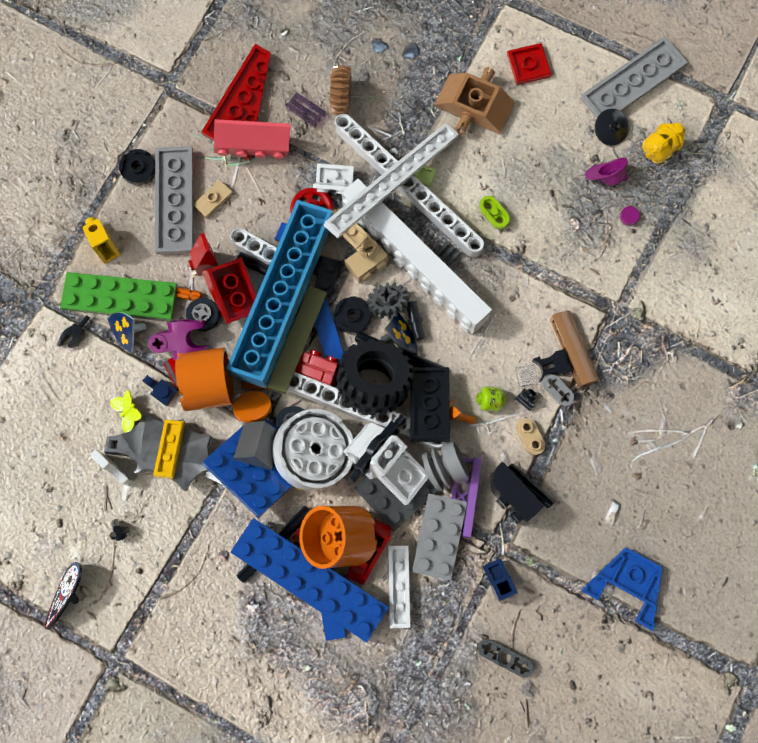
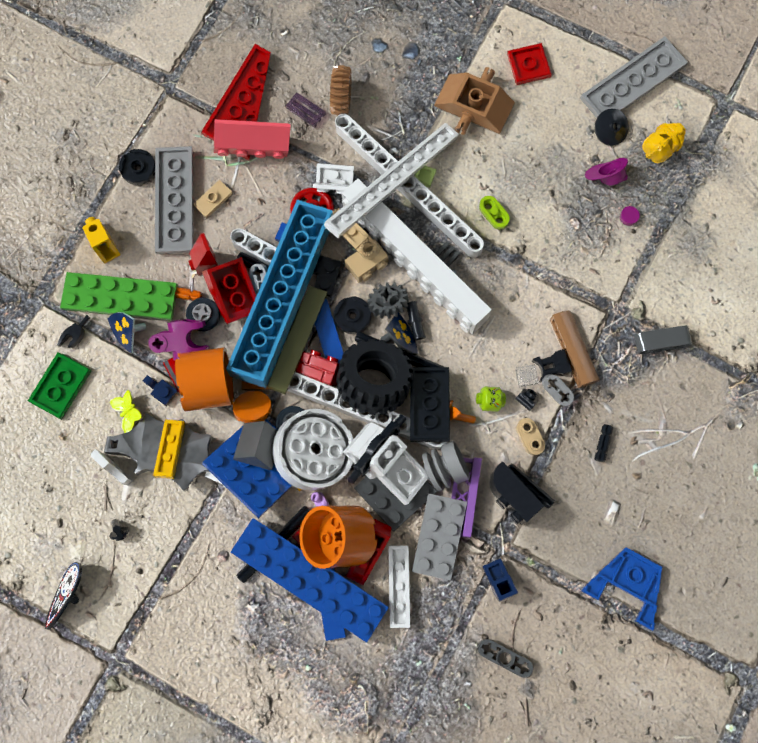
none -> green tile [28,352,92,420]
none -> light grey beam [249,264,268,296]
none -> lavender arm [311,492,329,507]
none -> black axle [594,424,613,462]
none -> dark grey beam [634,325,692,355]

